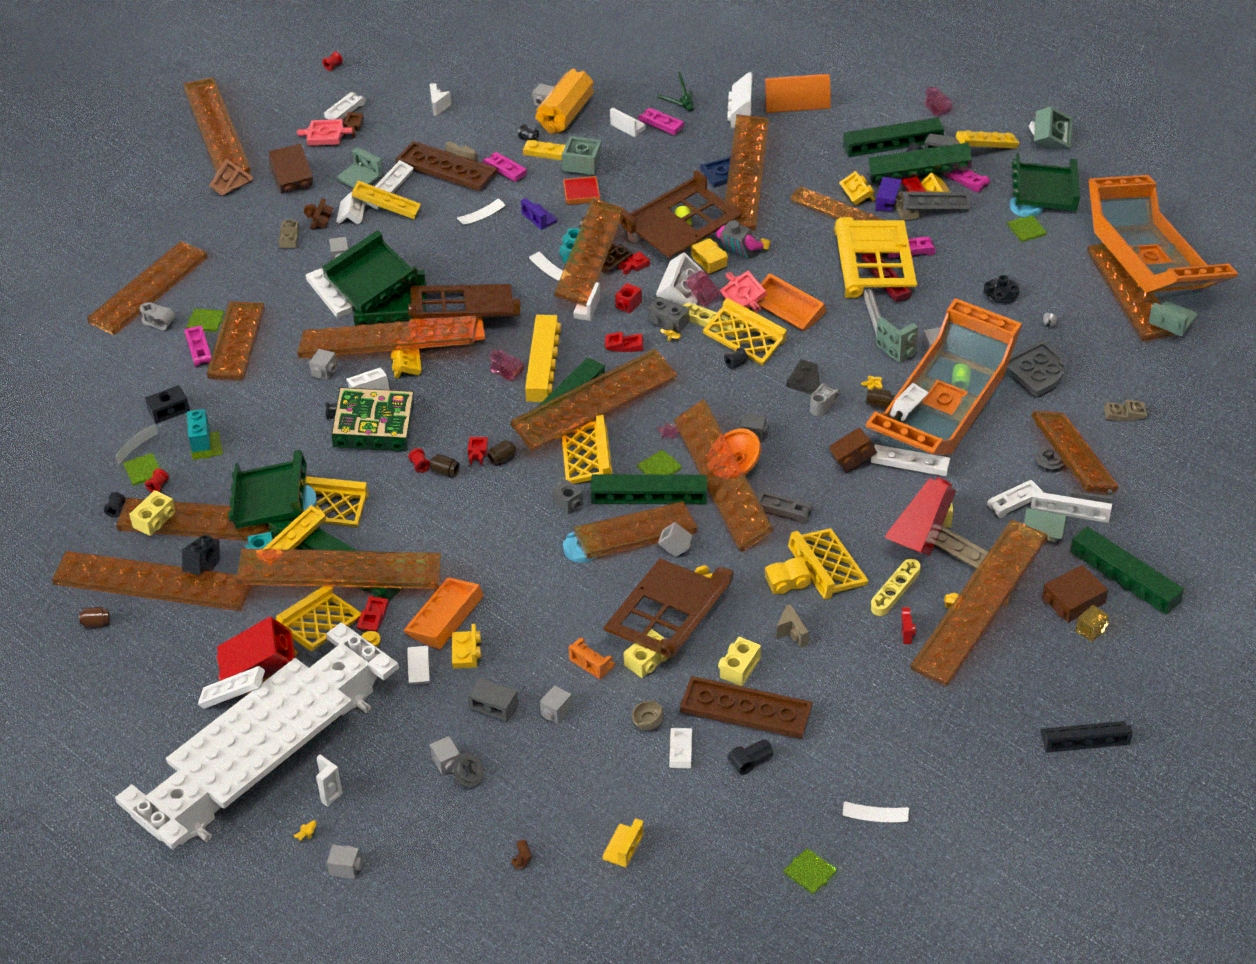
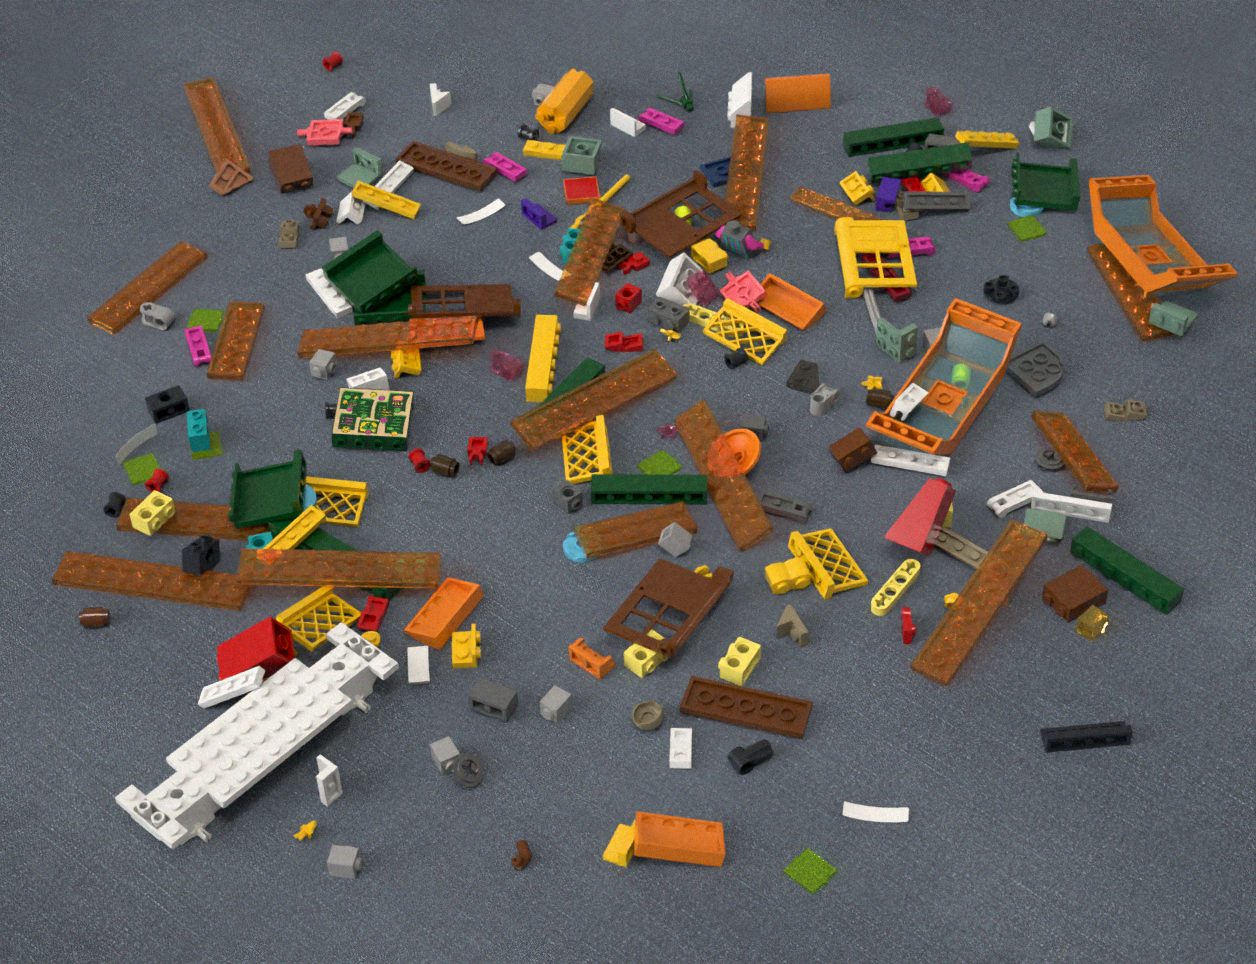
none -> yellow bar [570,174,630,229]
none -> orange slope [634,811,725,867]

